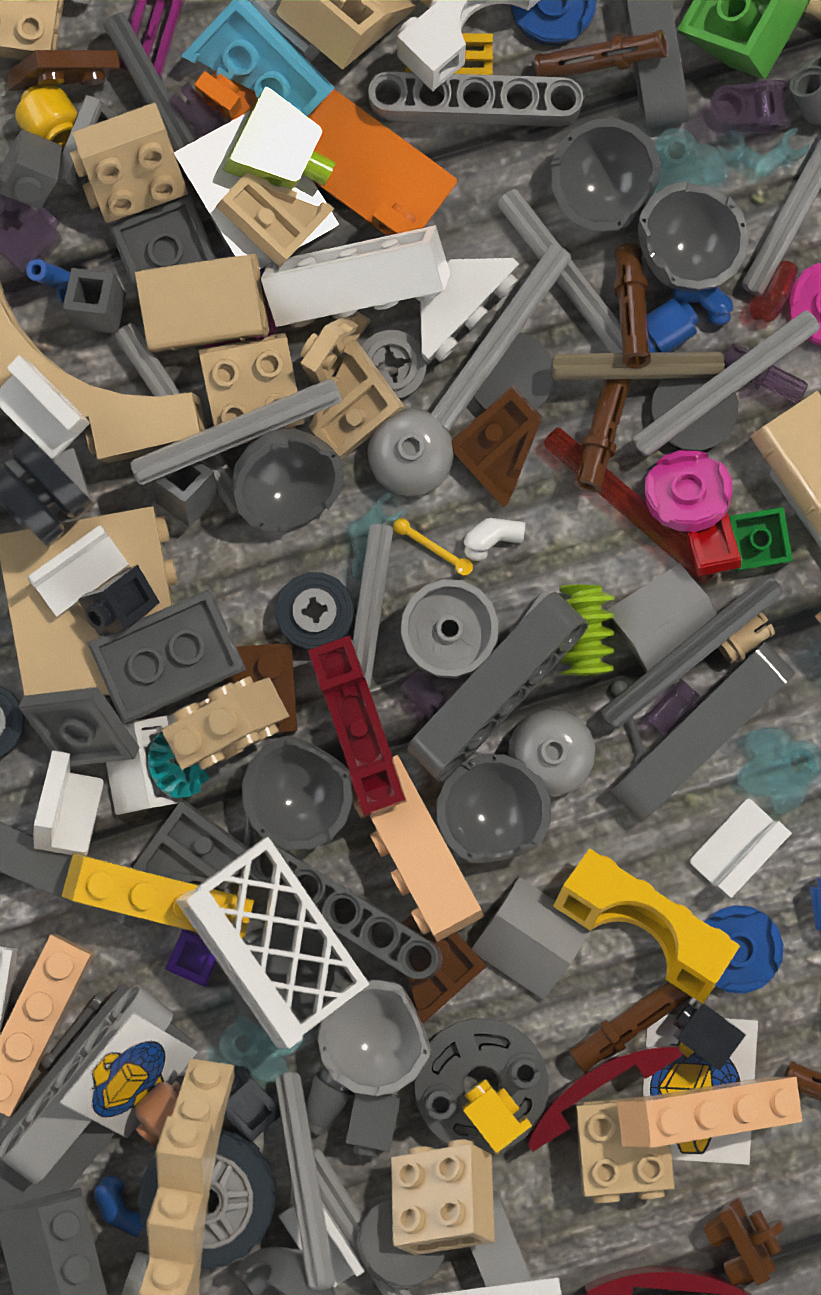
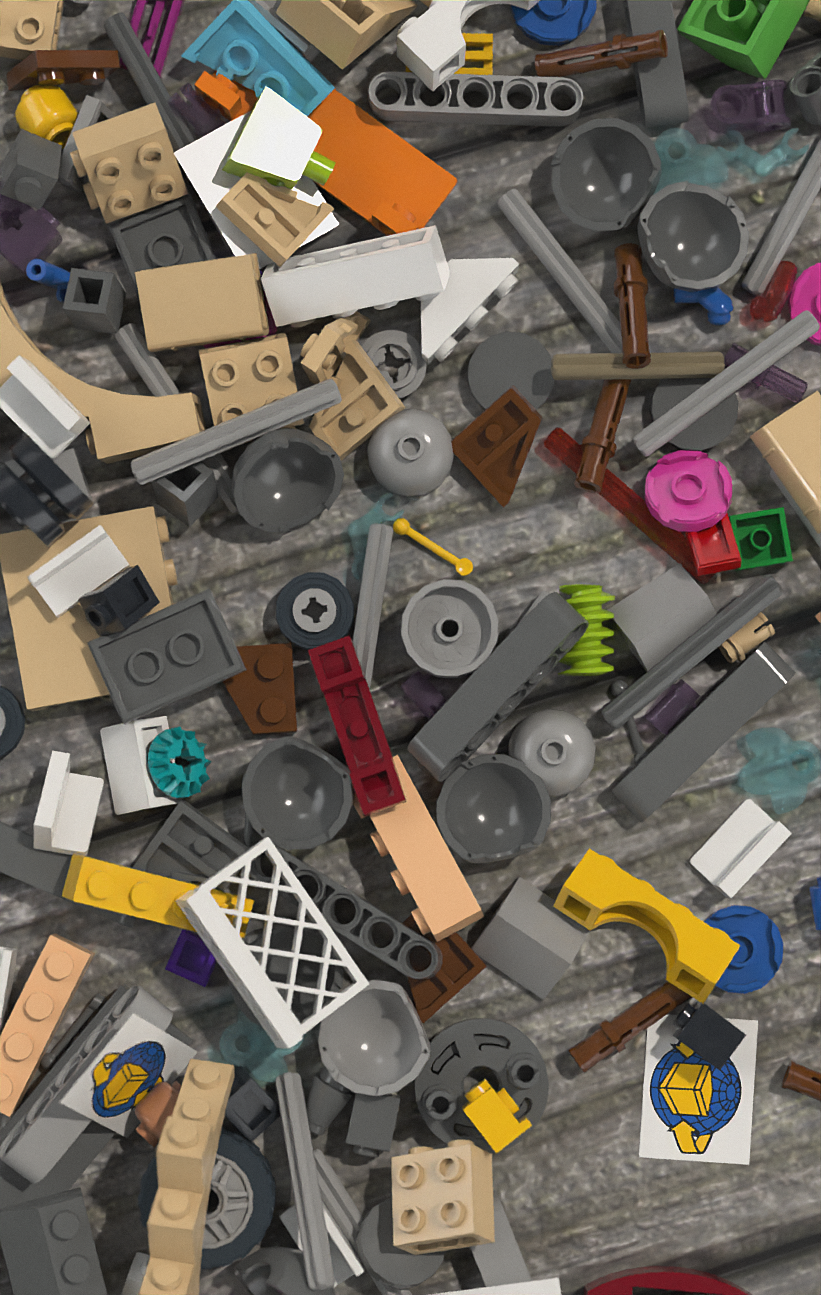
dark grey tile [19,687,140,766] -> none
blue arm [94,1175,143,1238] -> none
tan brick [162,676,290,771] -> none
light grey axle [431,244,571,431] -> none
white arm [464,518,526,561] -> none
dark red slope [527,1045,683,1152] -> none
tan brick [574,1096,675,1203] -> none
light nougat brick [617,1077,802,1147] -> none
blue brick [647,298,699,353] -> none
reddish brown hips [704,1197,785,1286] -> none

